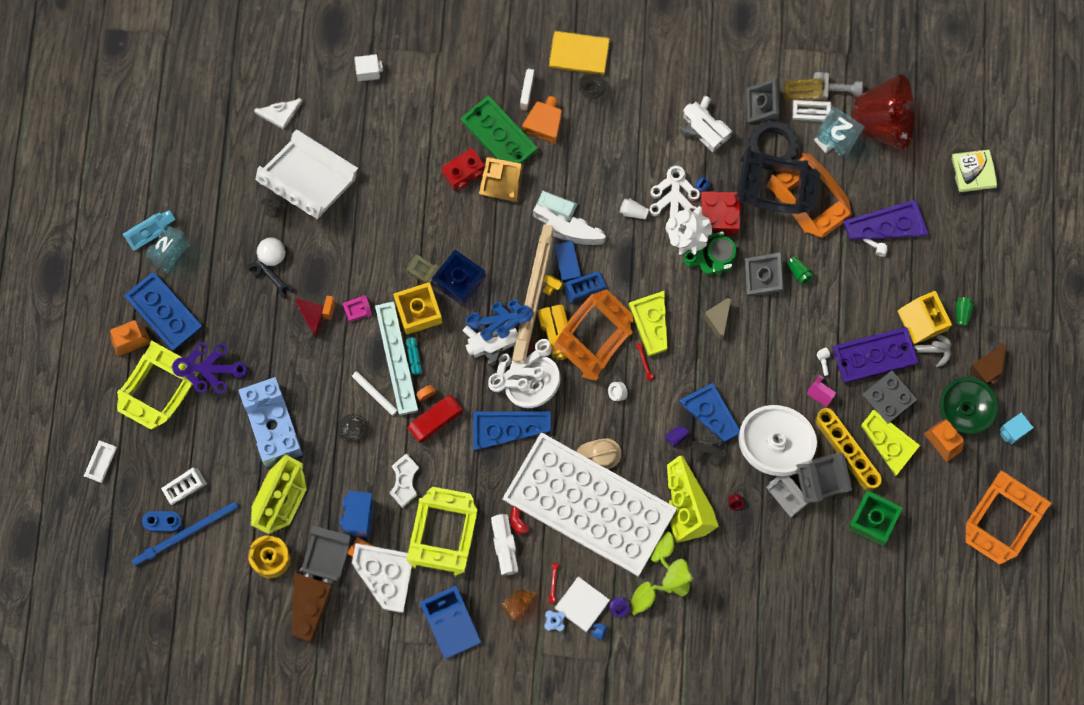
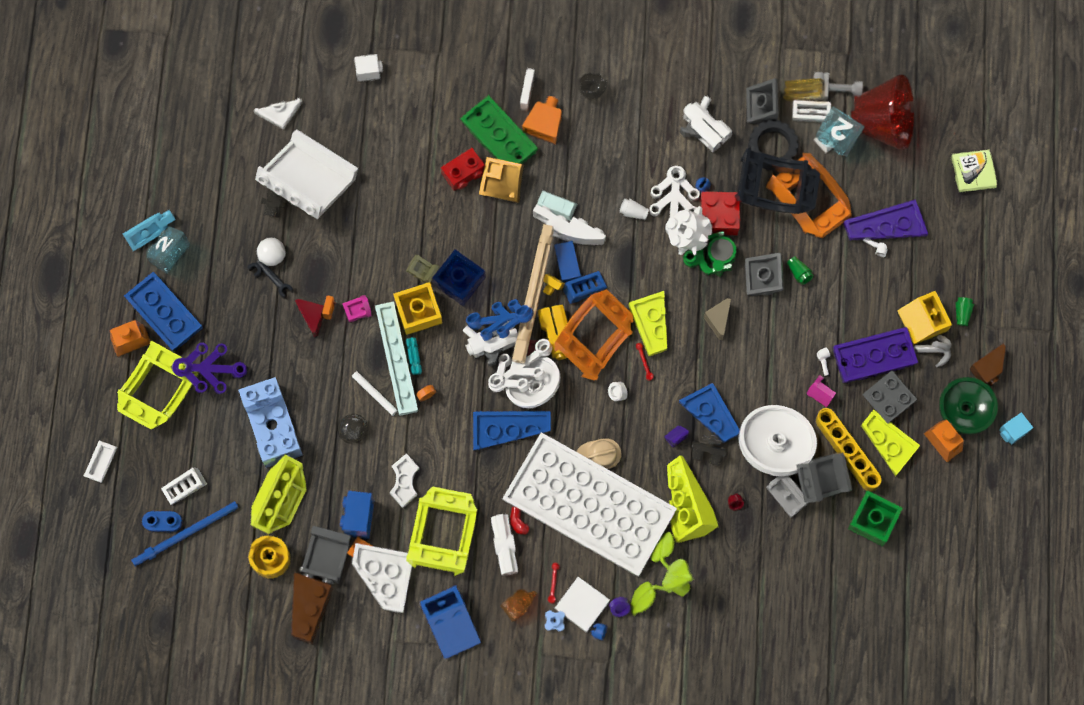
red beam [407,394,463,443] -> none
yellow tile [549,31,609,75] -> none
orange wedge [966,470,1051,564] -> none

